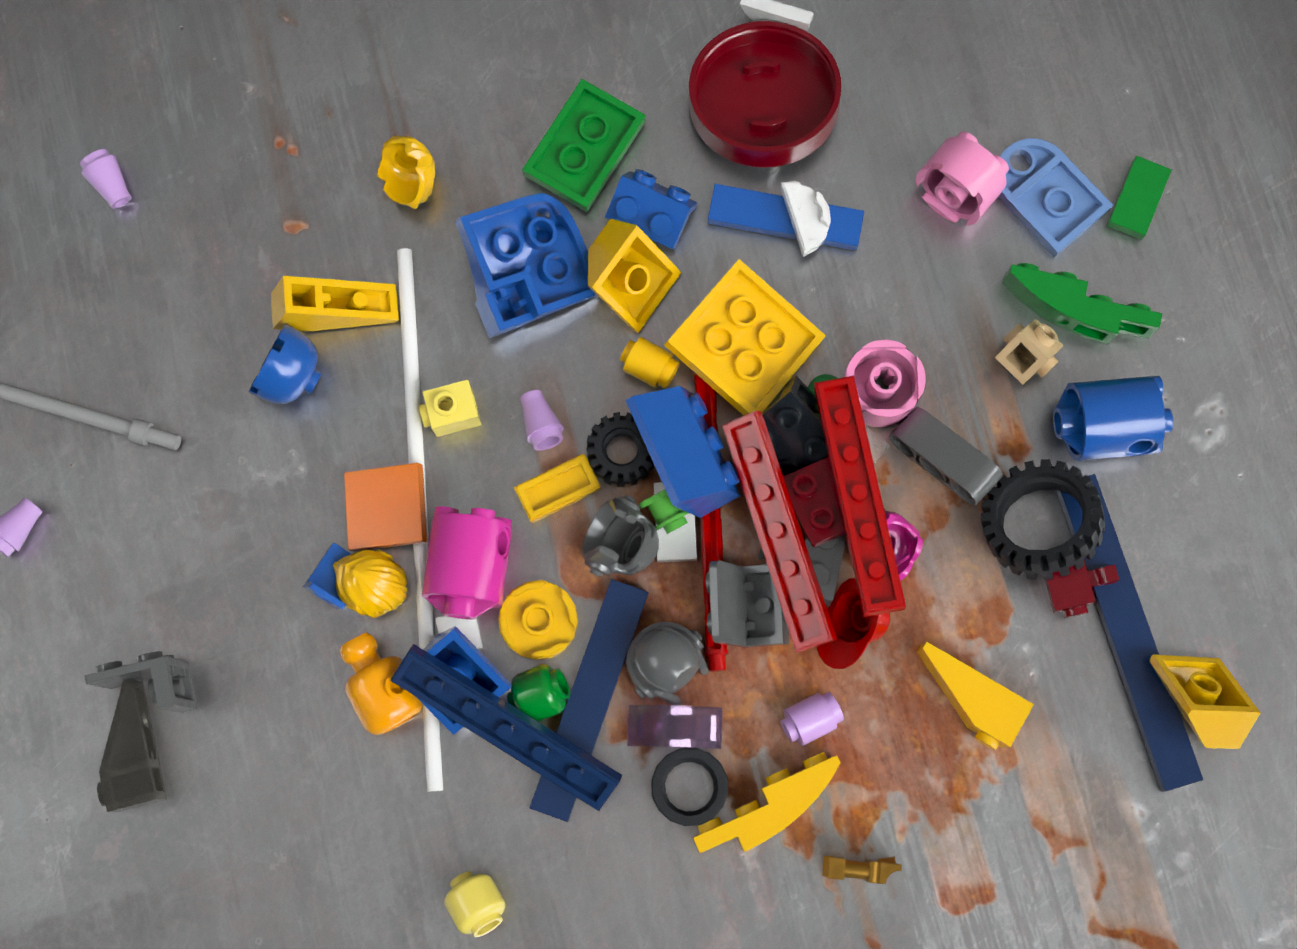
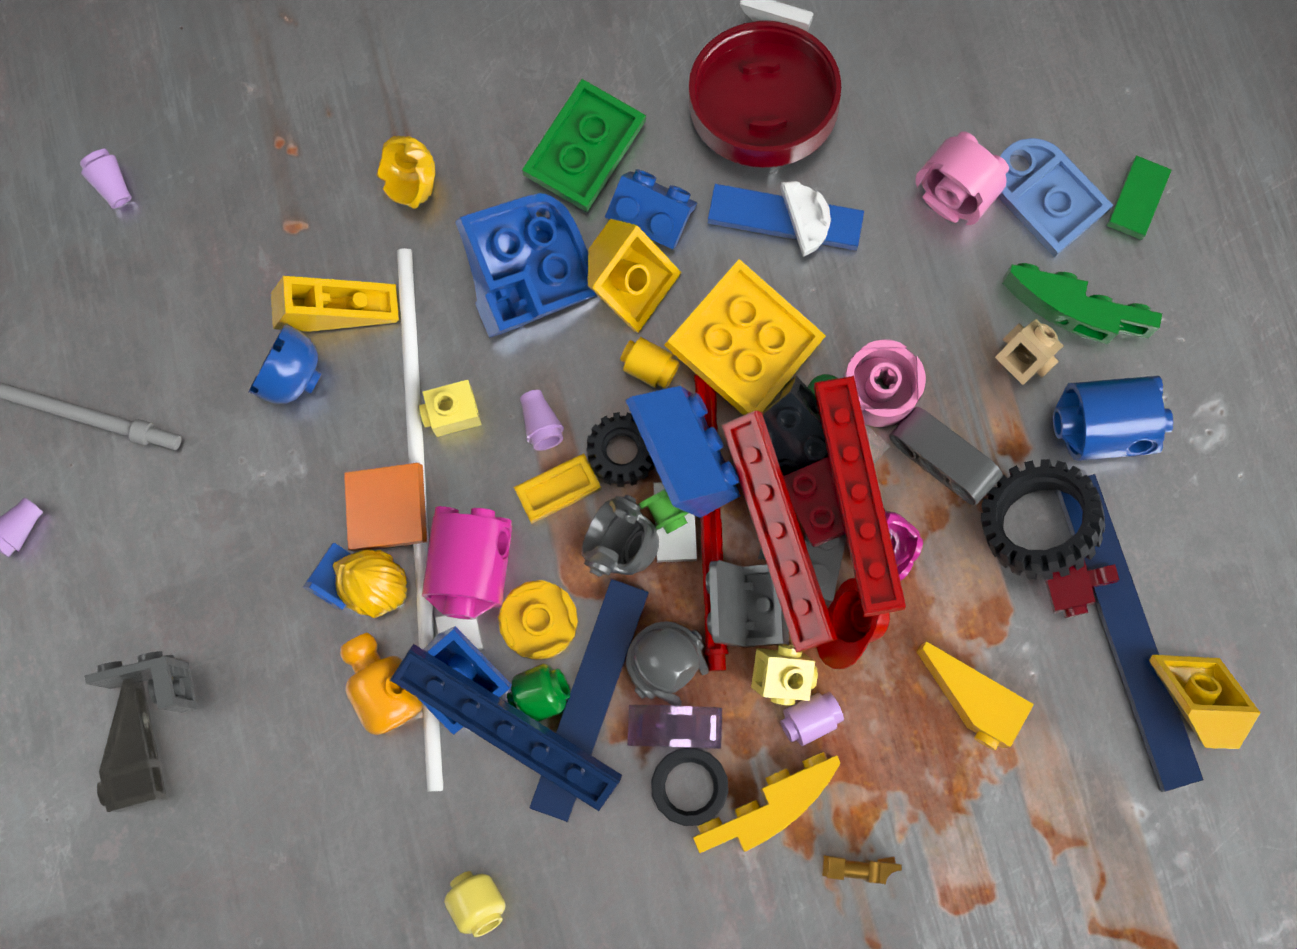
none -> light yellow brick [751,644,818,705]

